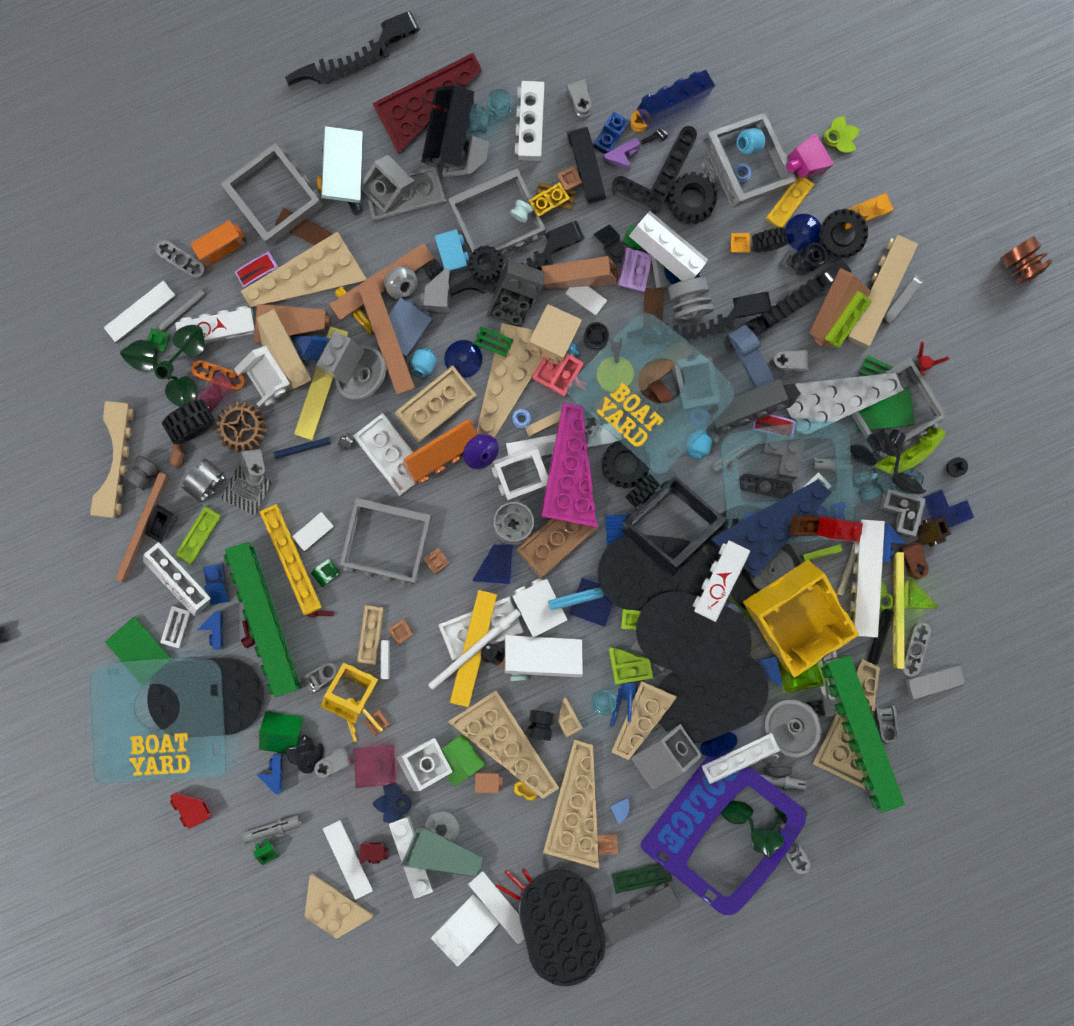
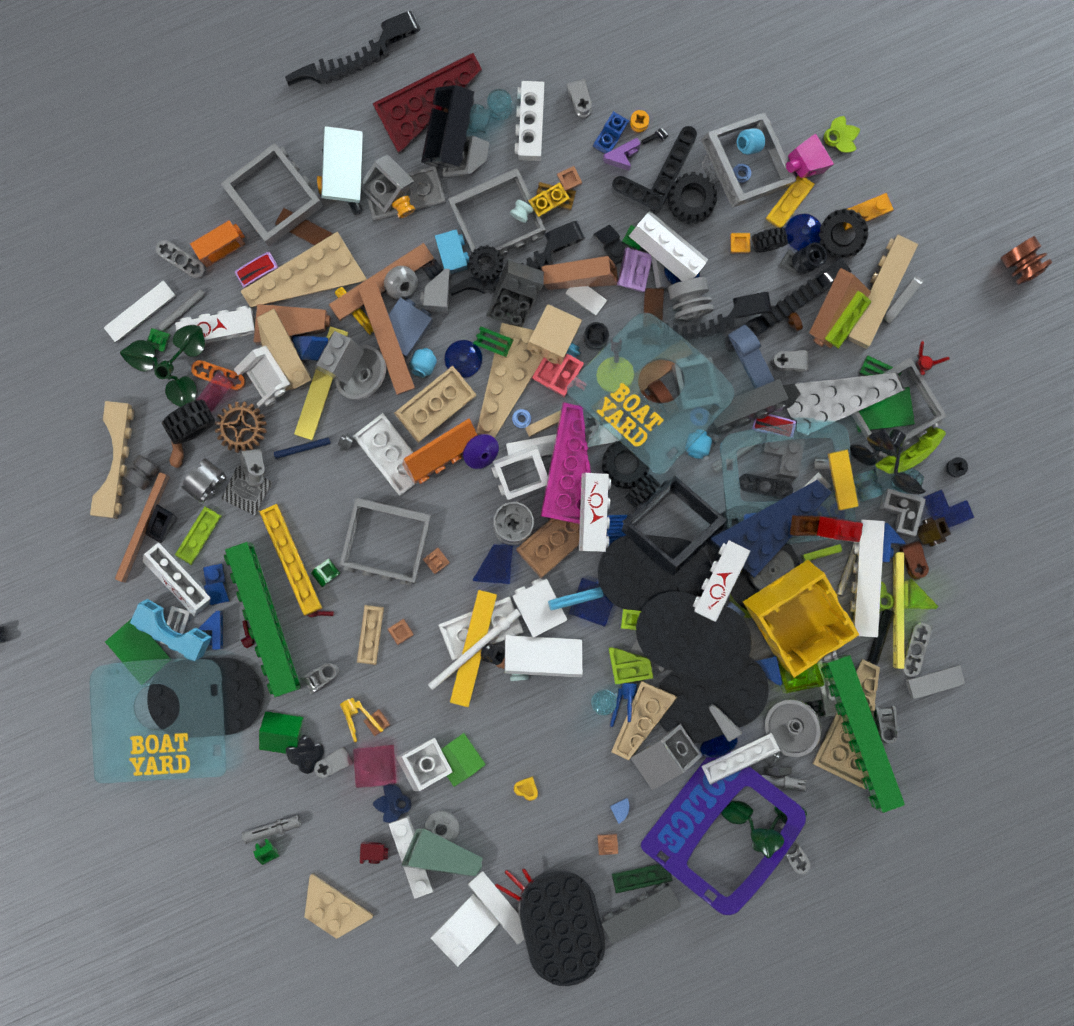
red slope [170,792,213,829] -> none
blue slope [257,754,283,794] -> none
white tile [292,512,334,551] -> none
yellow window [320,662,378,724] -> none
white tile [323,820,373,900] -> none
white tile [381,640,390,679] -> none
tan wing [448,690,559,799] -> none
nougat brick [475,772,503,793] -> none
black wheel [527,710,555,741] -> none
tan wing [543,739,599,869] -> none
tan tile [557,697,583,738] -> none
black beam [567,127,606,204] -> none
clear blue brick [637,70,715,125] -> none
none -> medium azure arch [130,599,212,661]
none -> light orange wheel [392,196,416,219]
none -> white brick [579,473,611,552]
none -> light grey slope [709,703,742,742]
none -> reddish brown tile [788,312,803,332]
none -> yellow tile [828,450,858,510]

